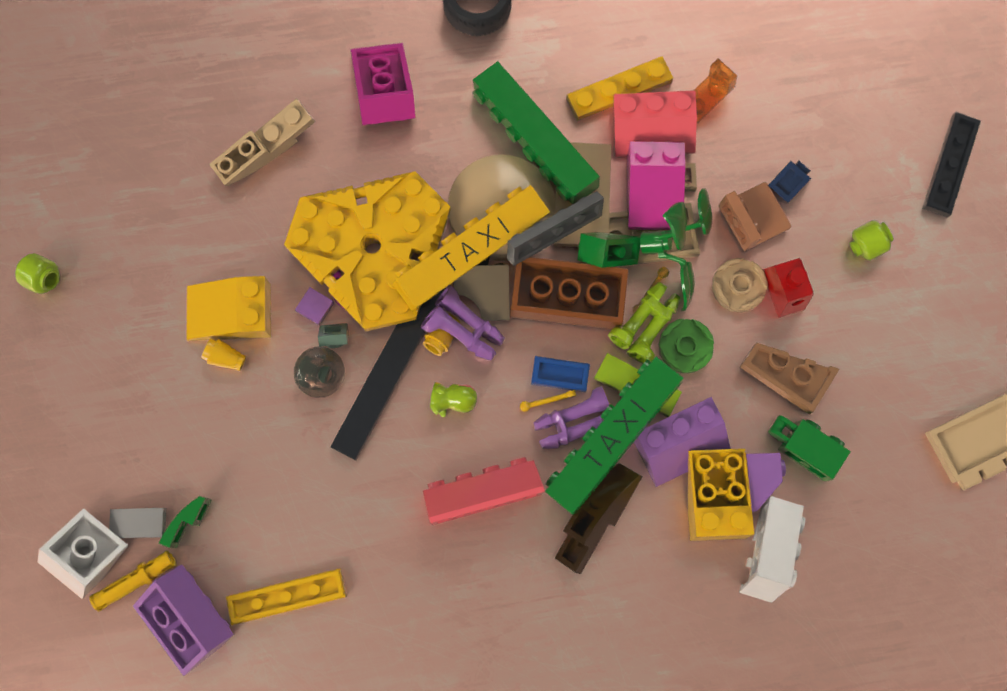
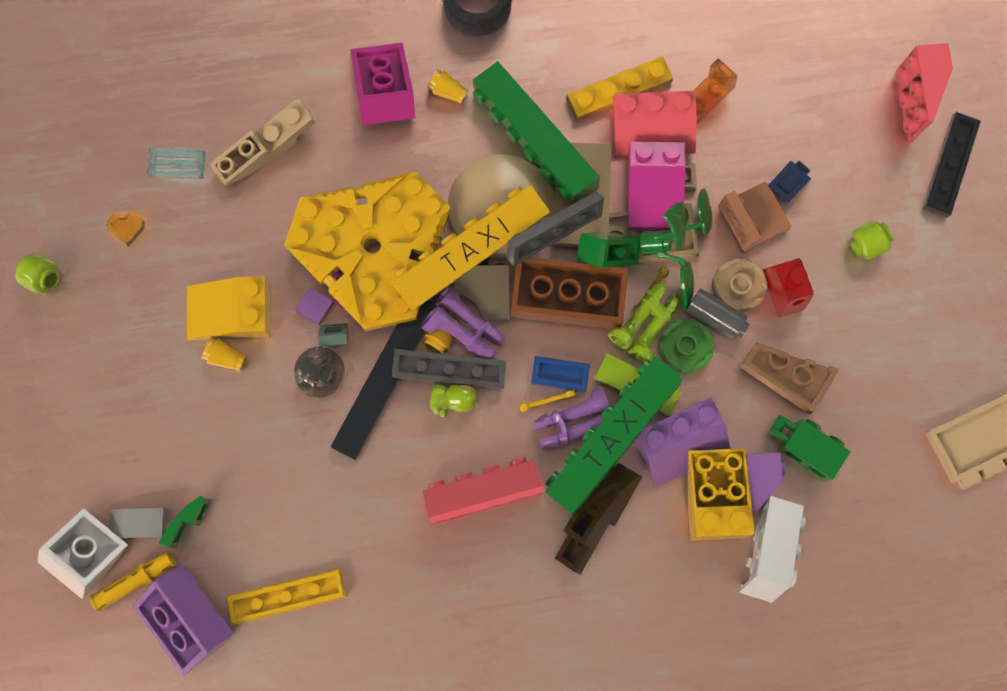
none -> clear yellow tile [106,212,145,247]
none -> clear light blue tile [147,148,206,179]
none -> dark grey plate [391,349,506,389]
none -> yellow cone [427,69,468,104]
none -> dark grey brick [686,288,749,340]
none -> coral slope [895,43,953,142]

